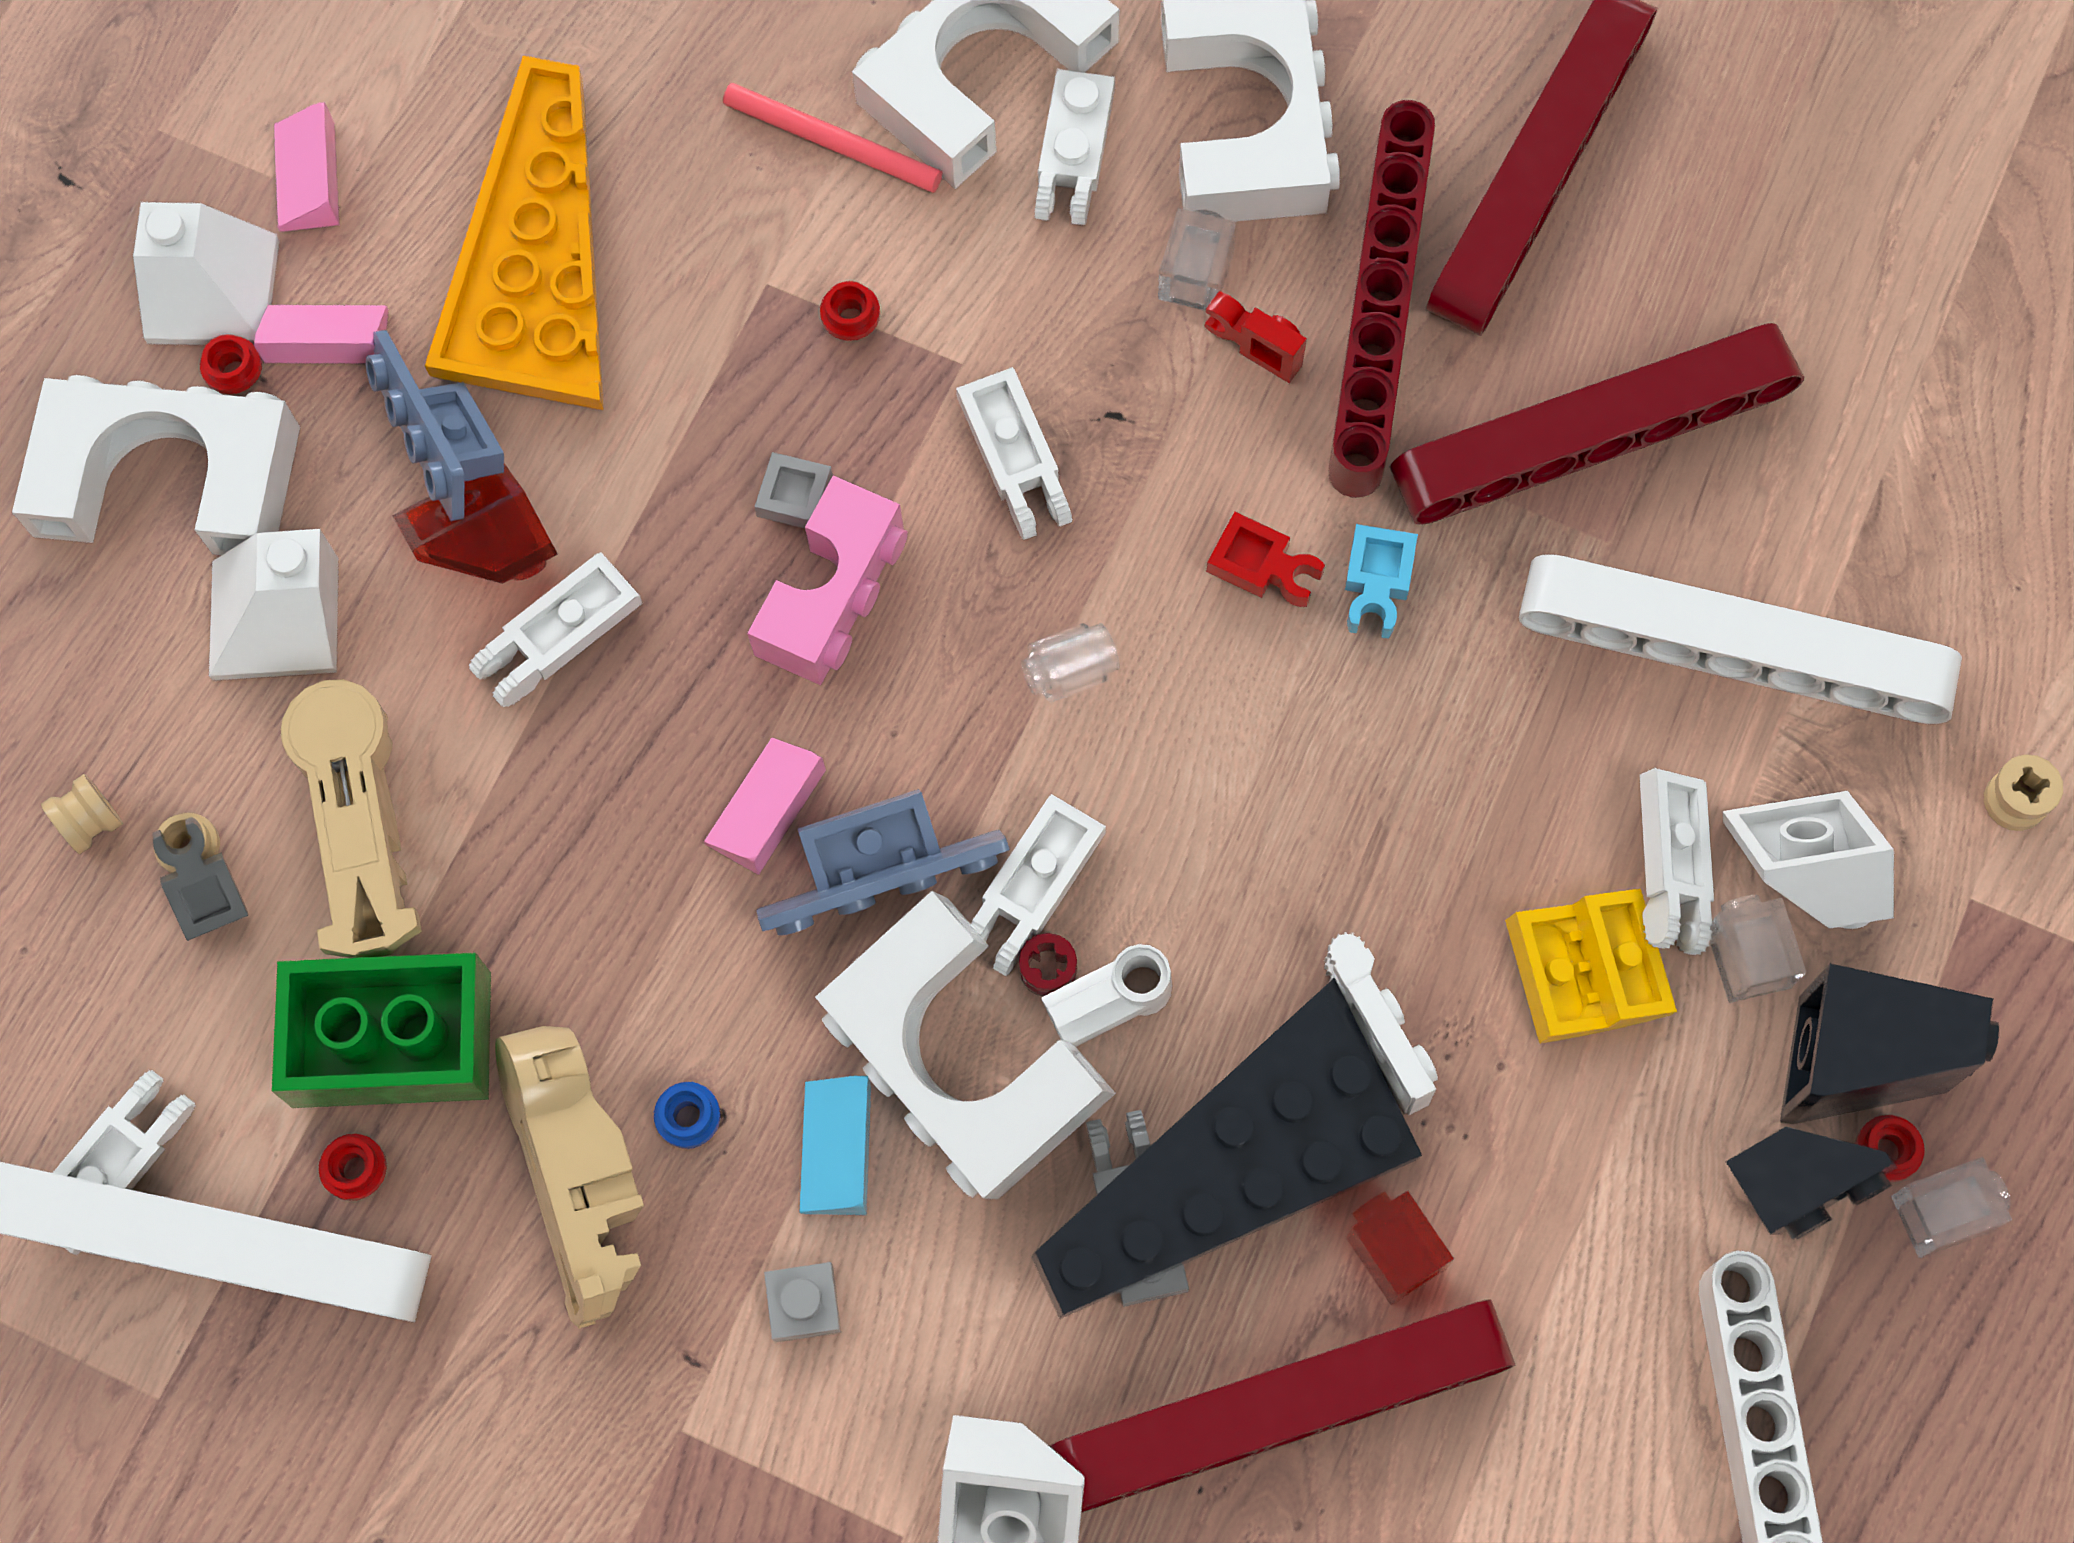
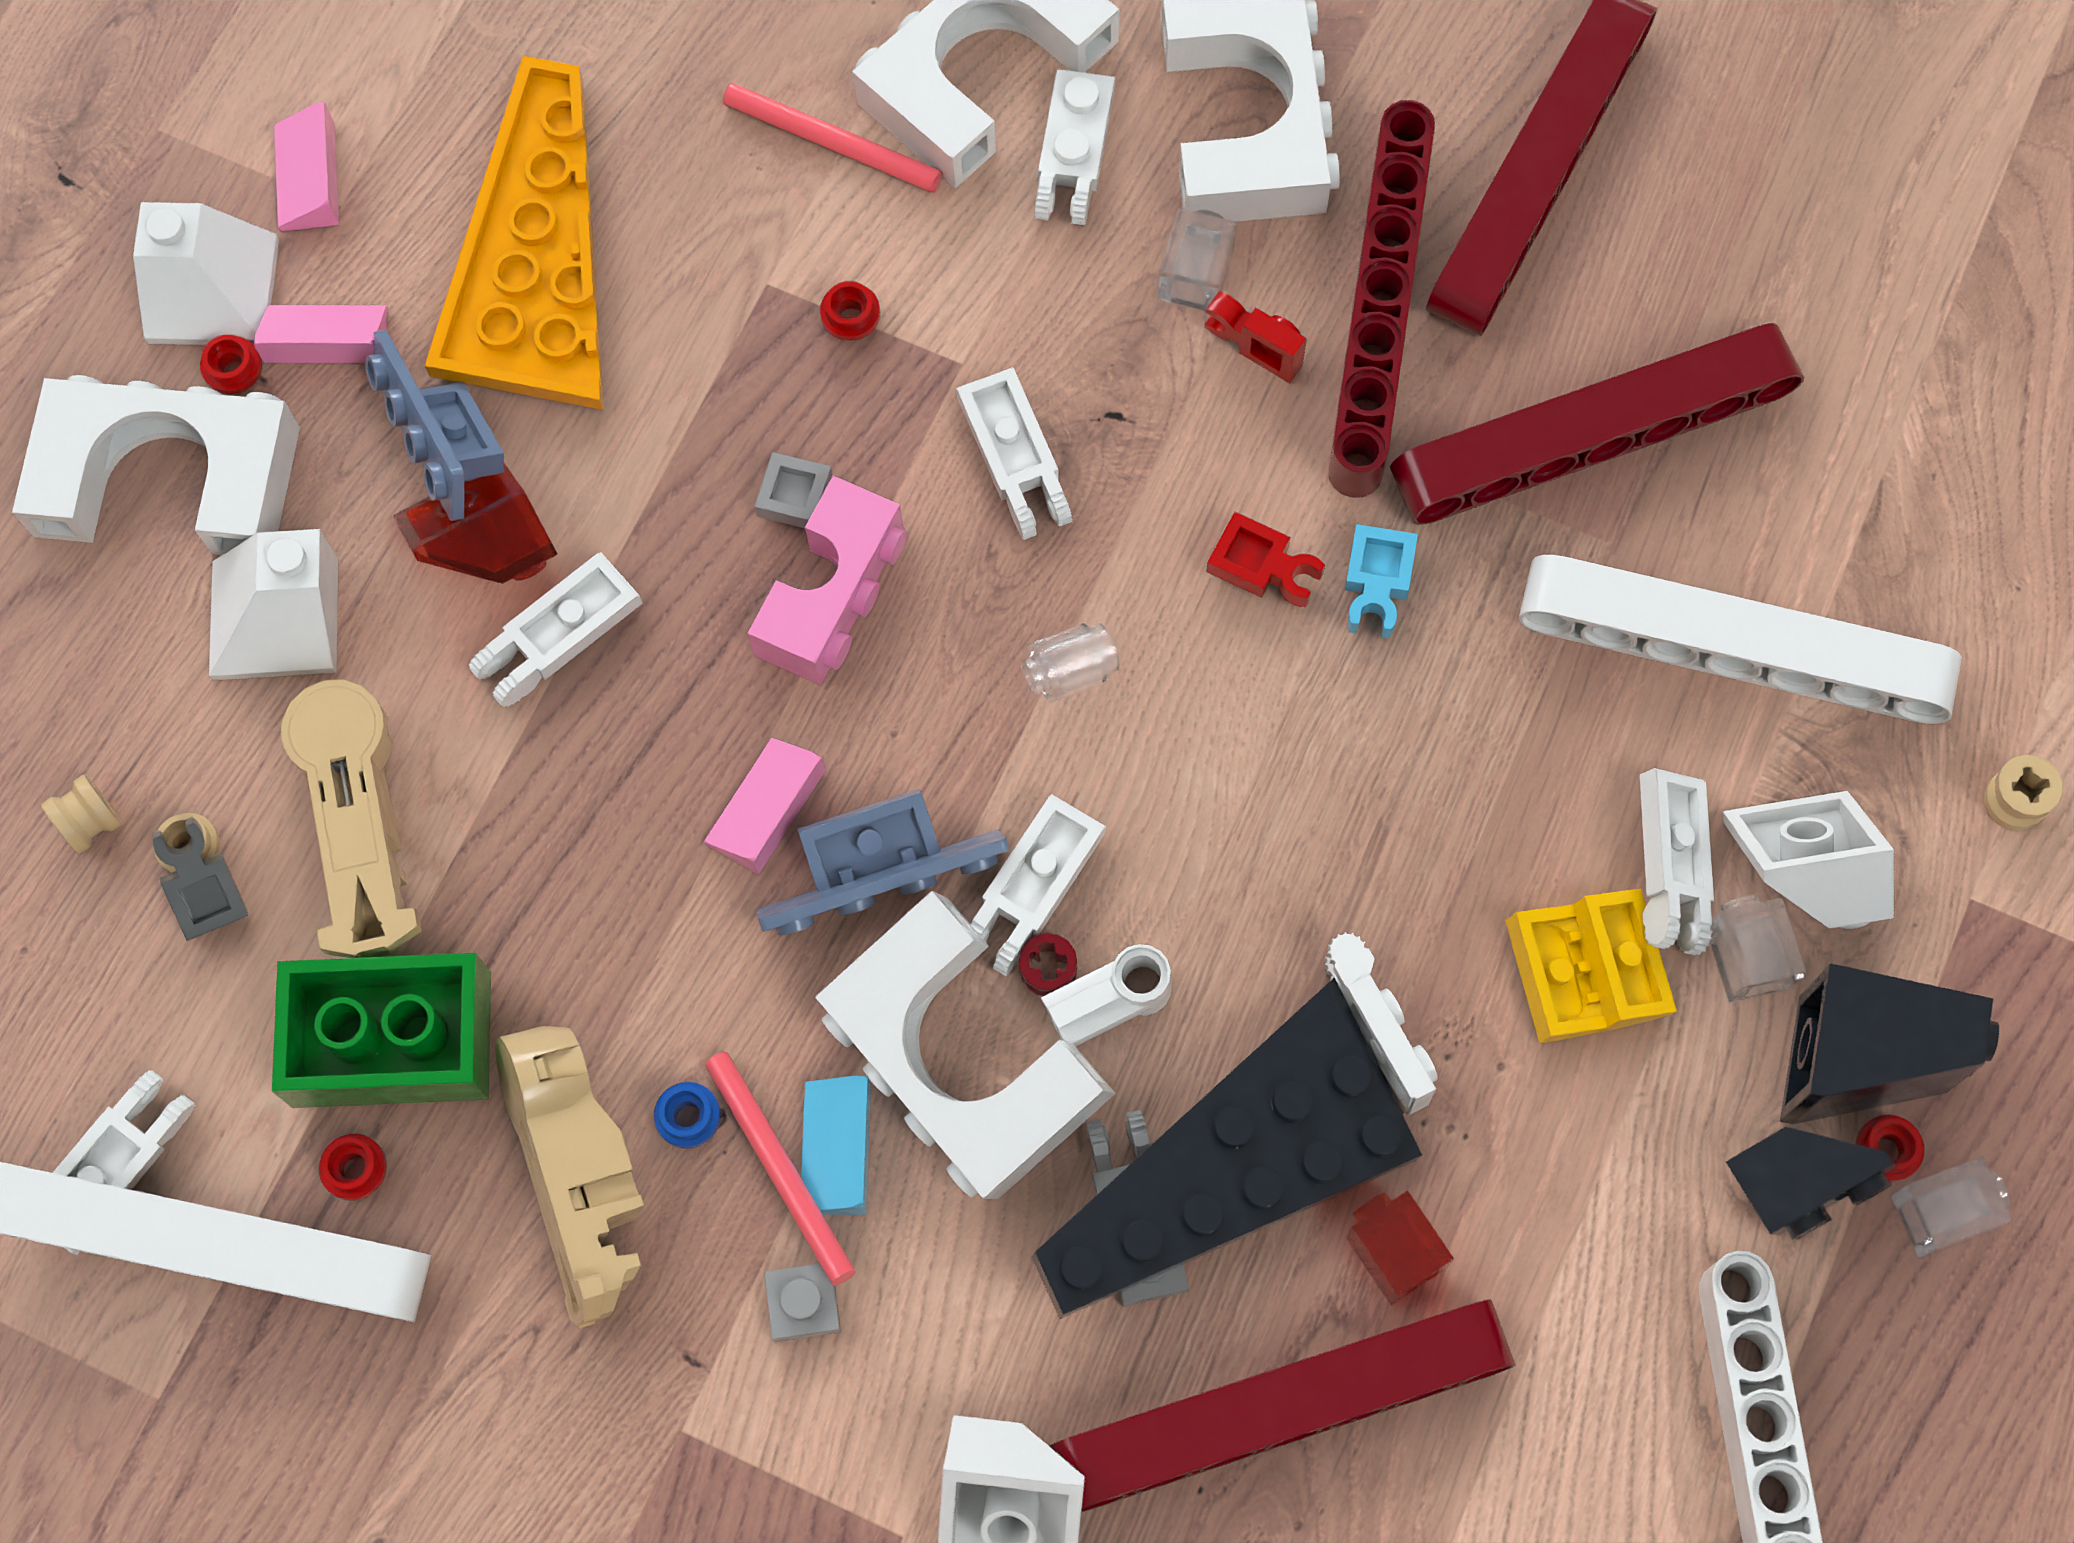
none -> coral bar [705,1052,856,1286]

